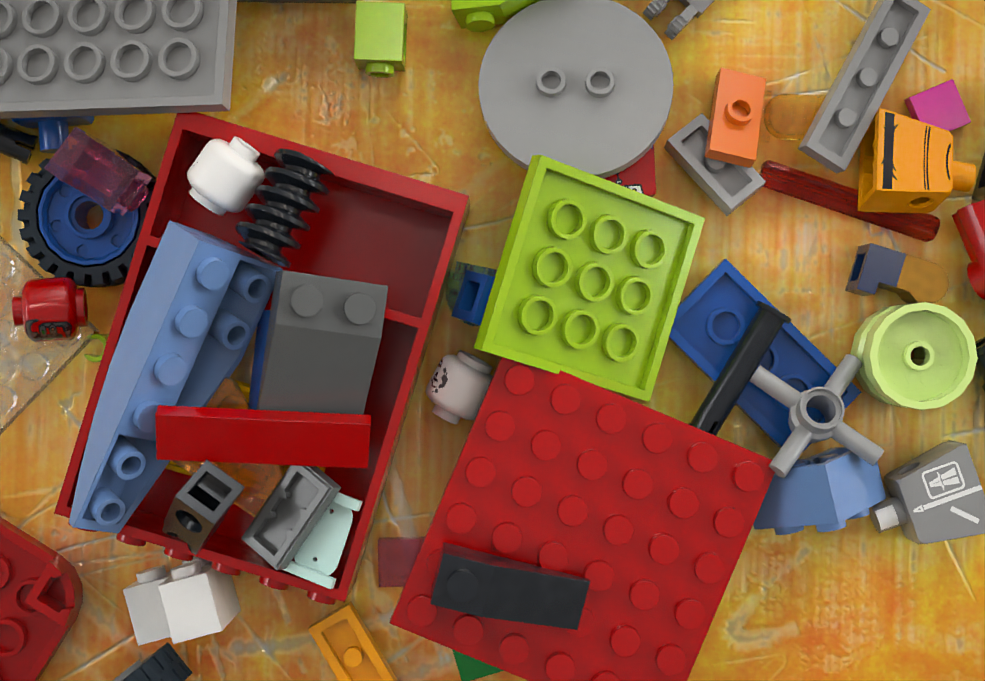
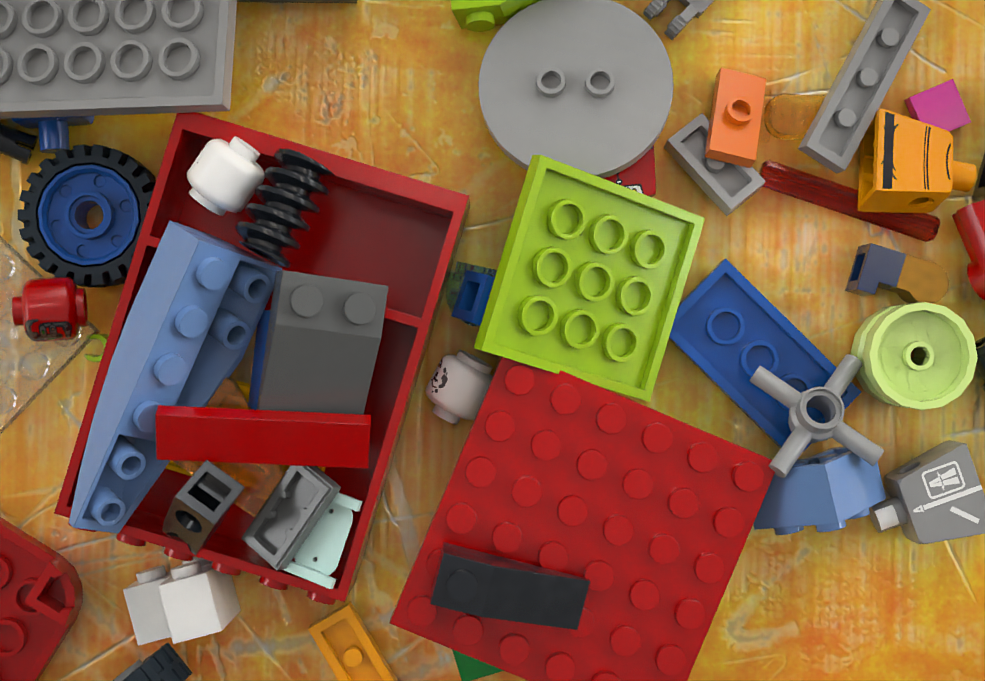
clear pink arch [44,127,152,216] -> none
lime brick [354,1,408,78] -> none
clear pink tile [378,536,425,587] -> none
black pin [689,301,791,436] -> none

